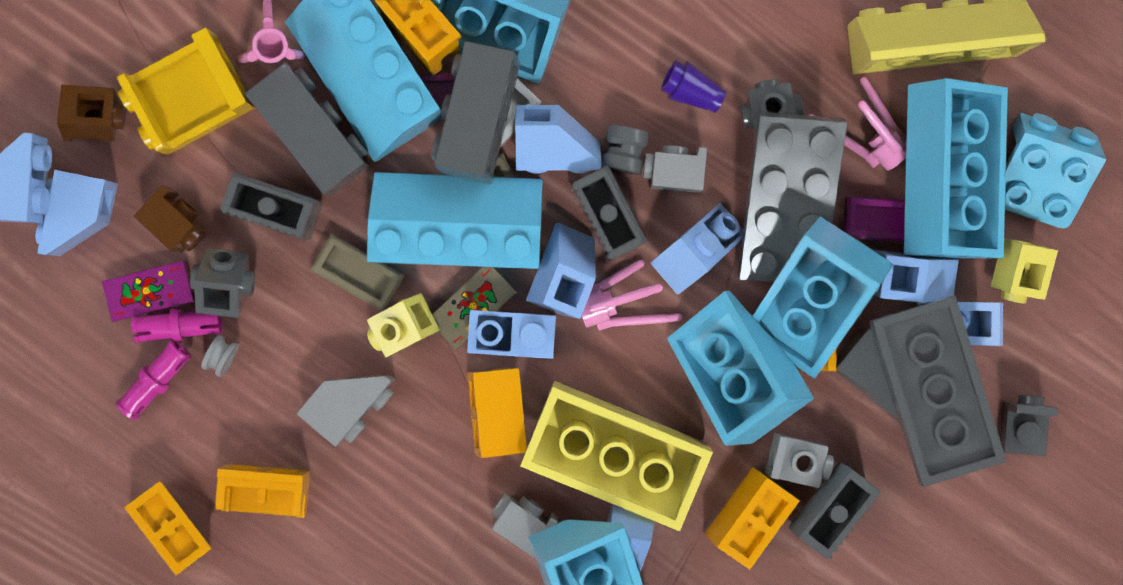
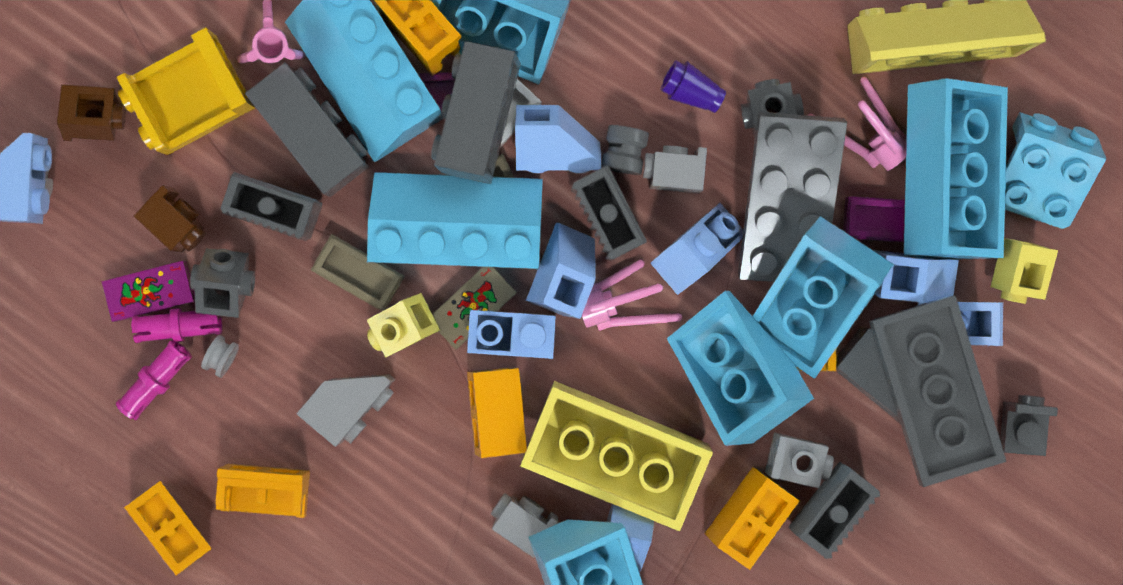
light blue slope [36,170,118,256] -> none

